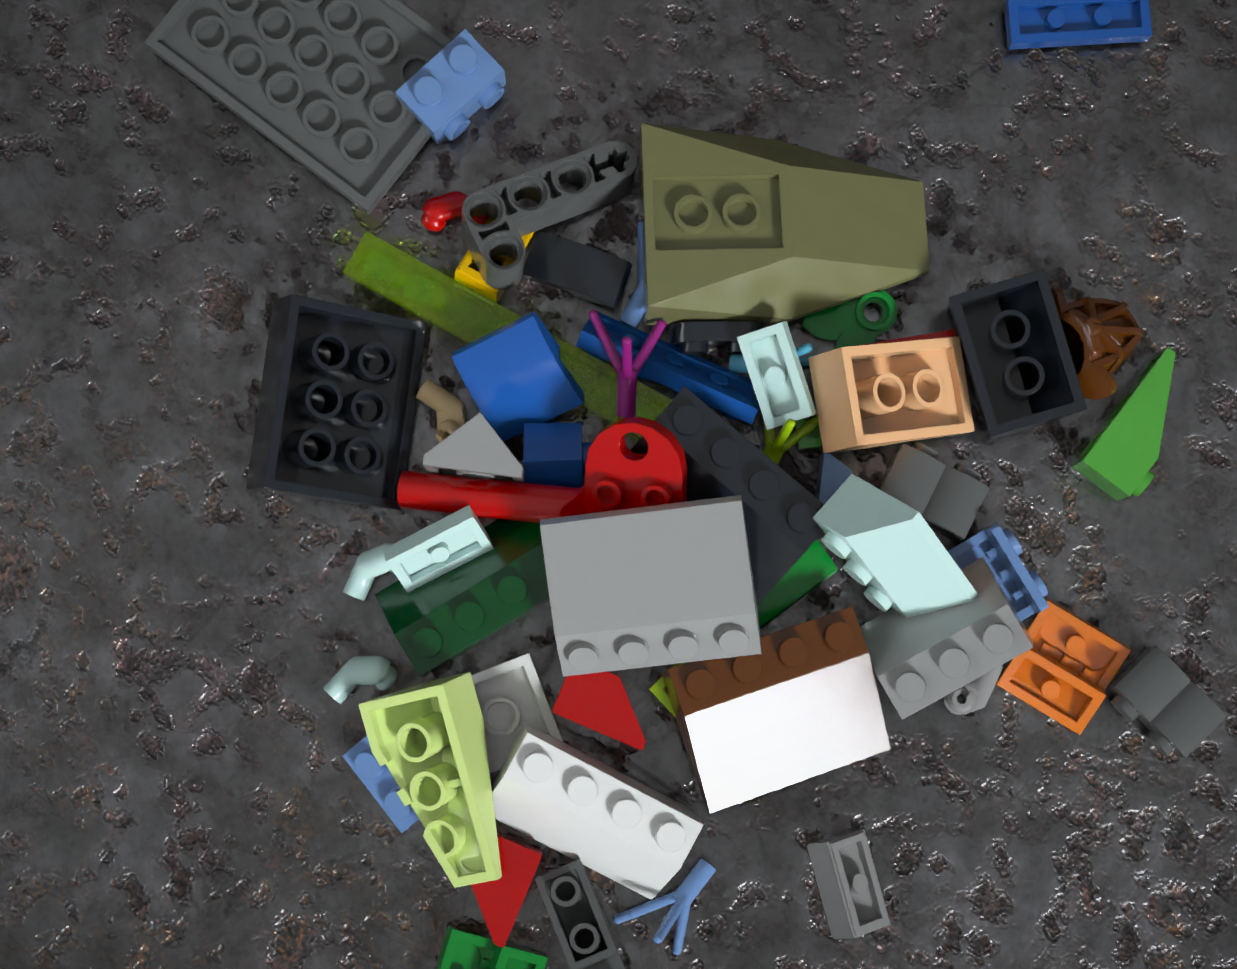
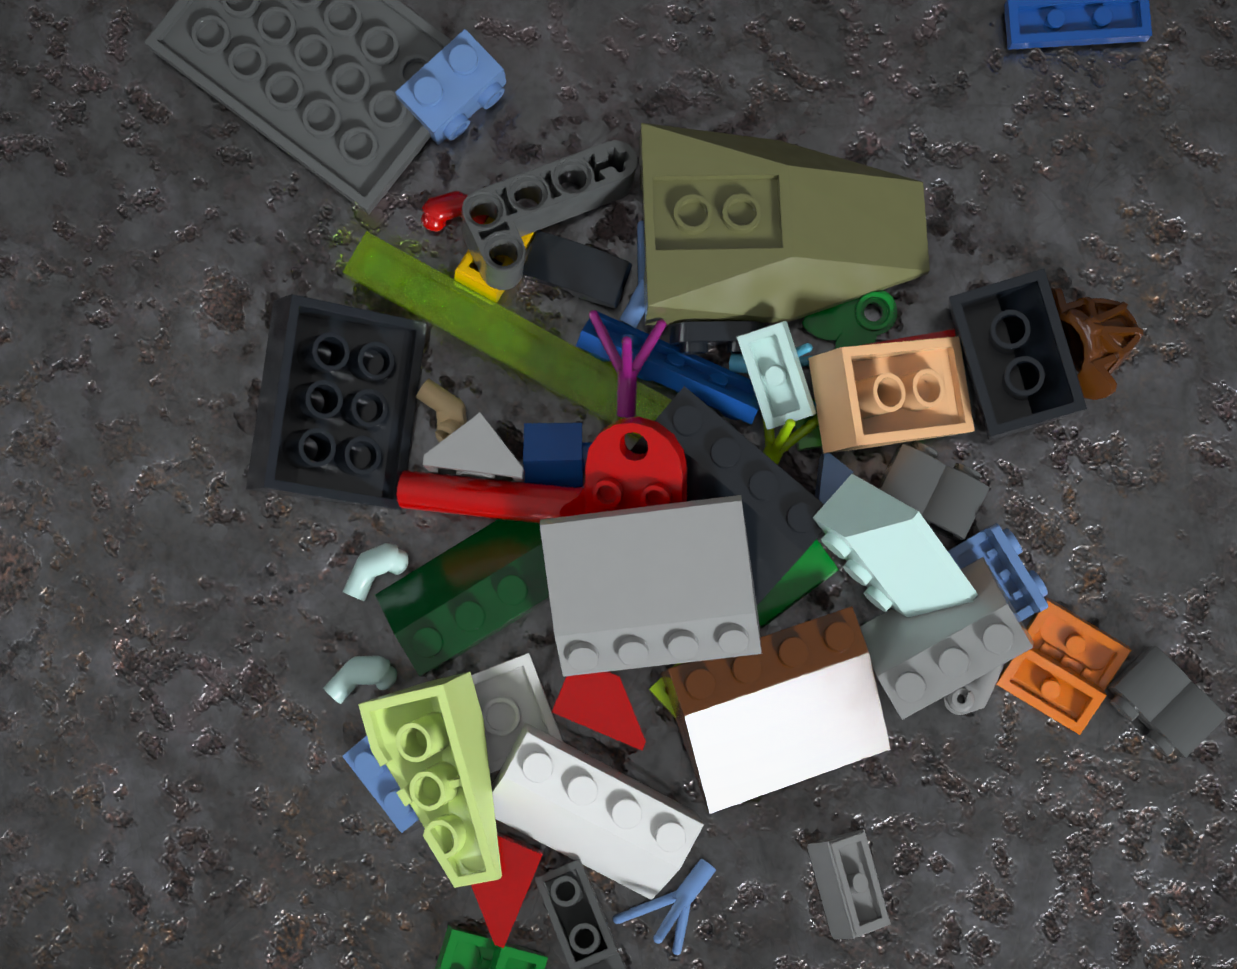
light aqua plate [383,505,494,593] -> none
blue slope [452,311,584,442] -> none
bright green slope [1071,347,1176,501] -> none

